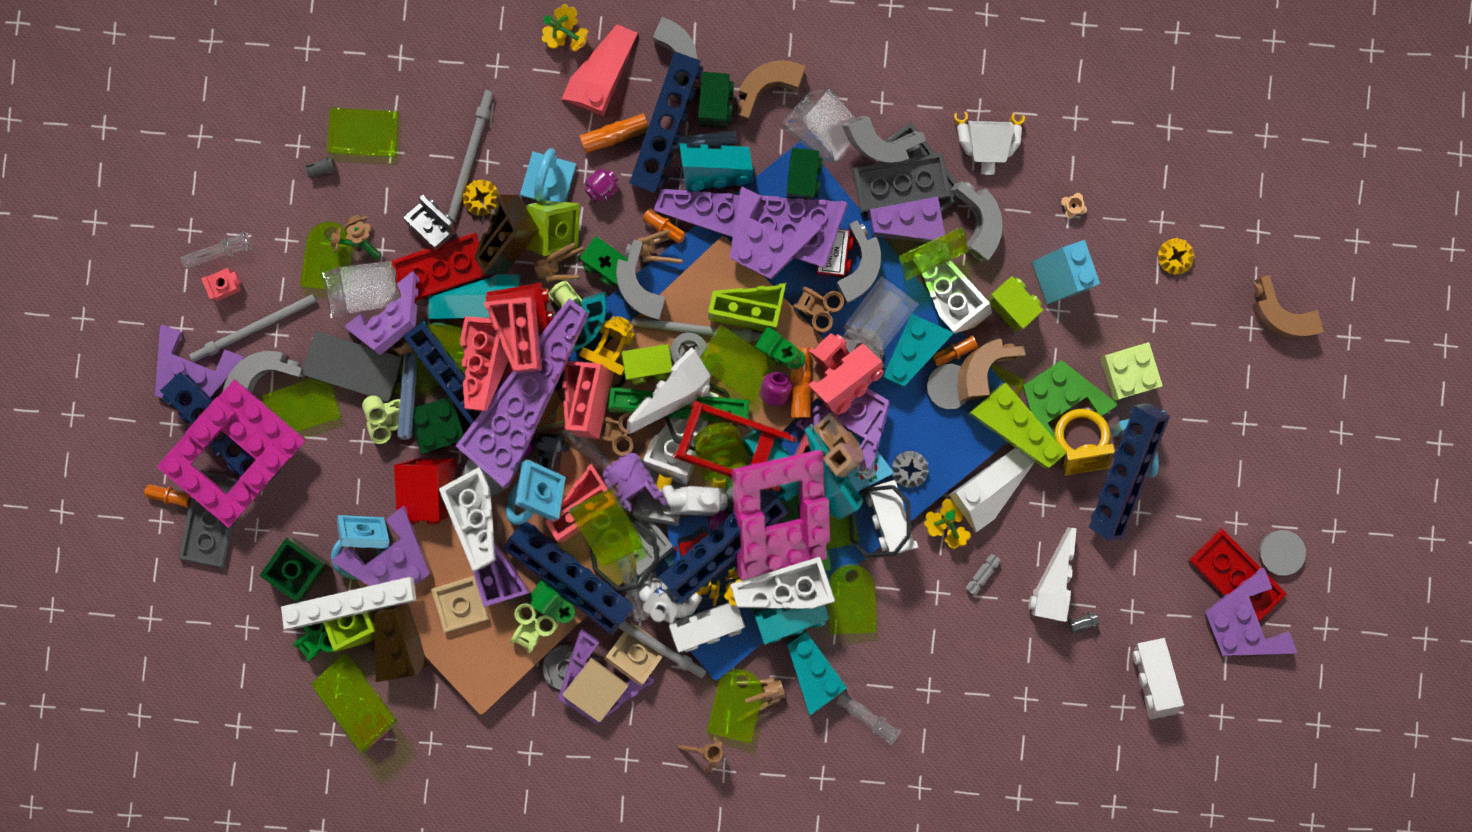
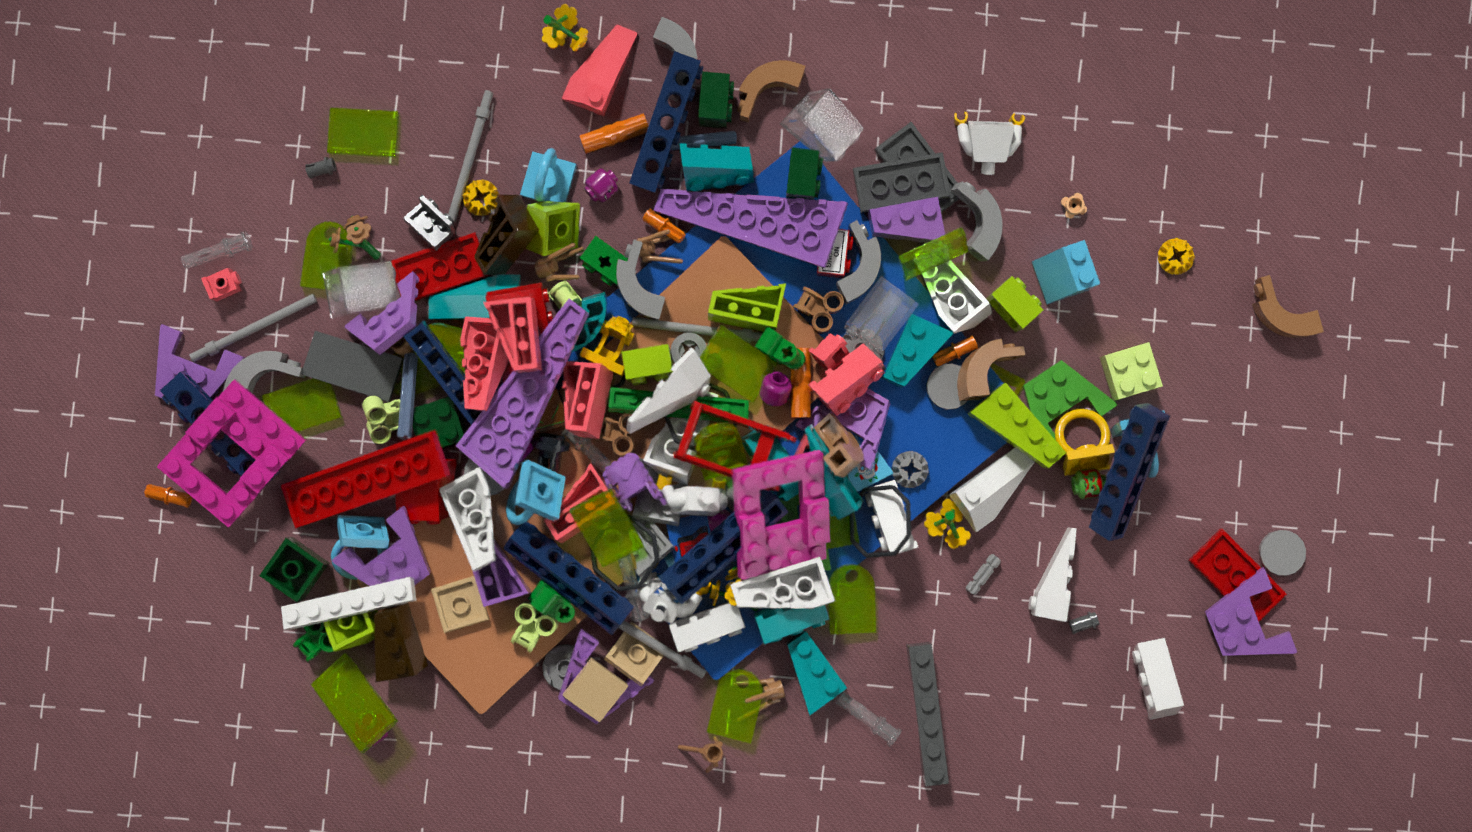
dark grey tile [178,469,240,568] -> none
medium lavender wing [730,187,823,280] -> none
light grey arch [842,116,926,162] -> none
none -> red plate [281,430,450,528]
none -> dark grey arch [906,642,949,786]
none -> bright green head [1071,468,1106,499]

